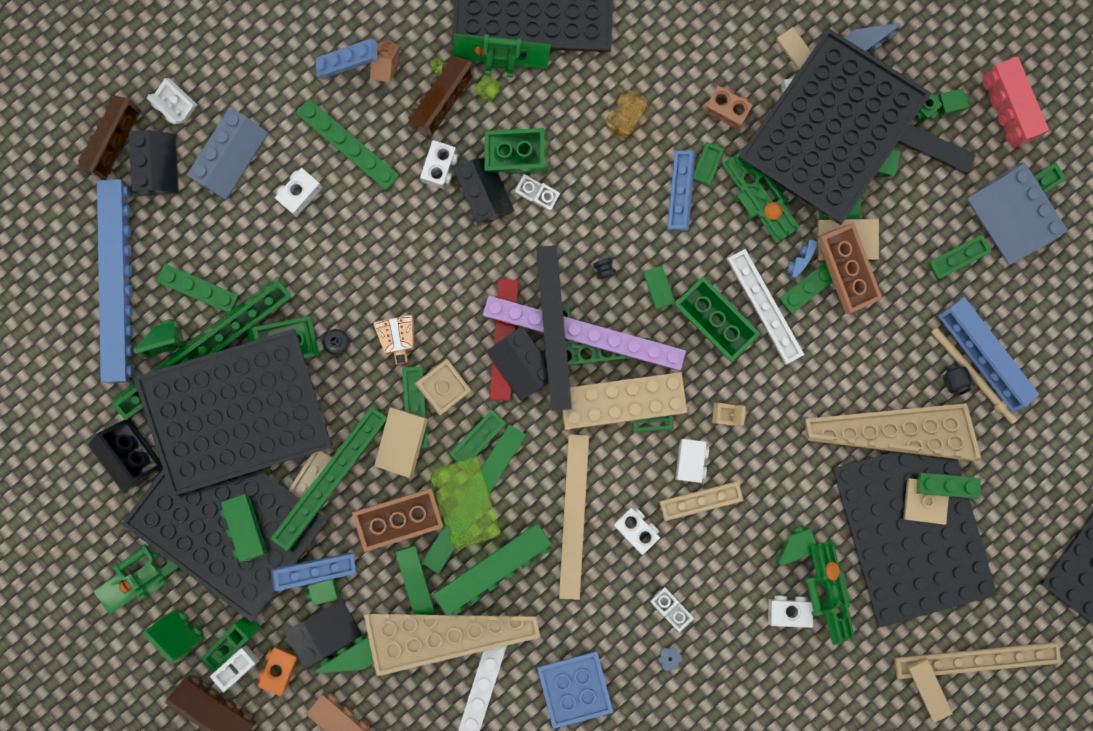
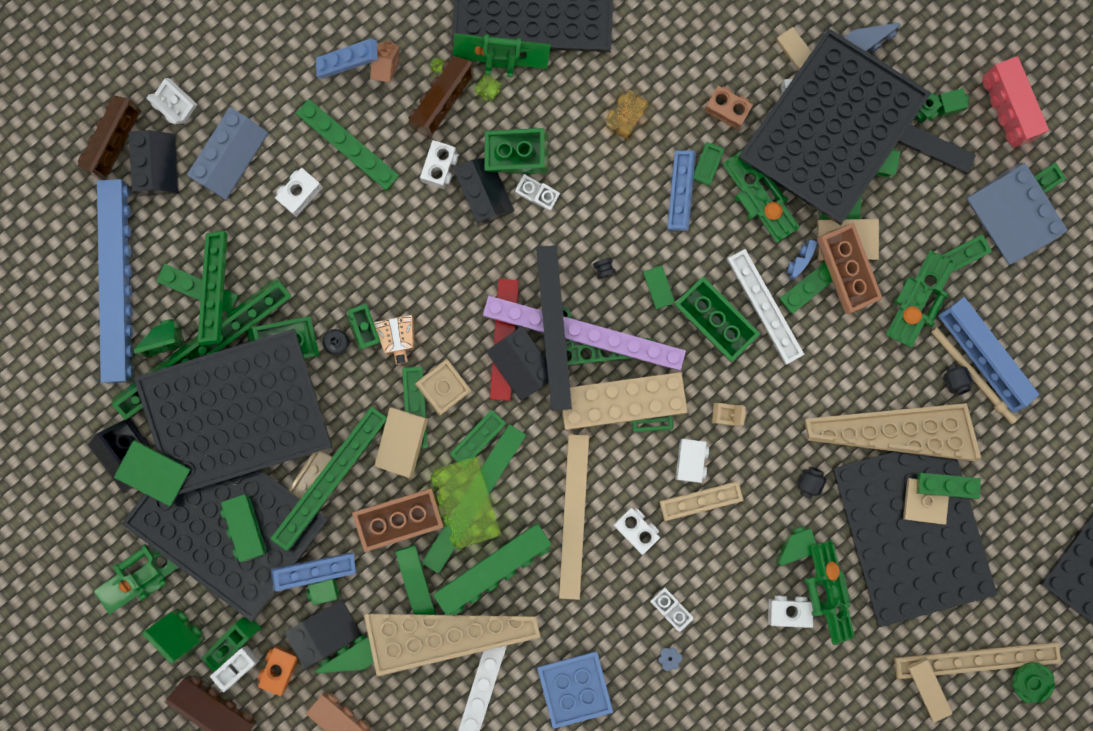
none -> green tile [114,440,191,506]
none -> green plate [197,231,228,346]
none -> green brick [345,304,380,351]
none -> black head [796,466,827,498]
none -> green piece [886,250,956,348]
none -> green tile [1012,662,1055,704]

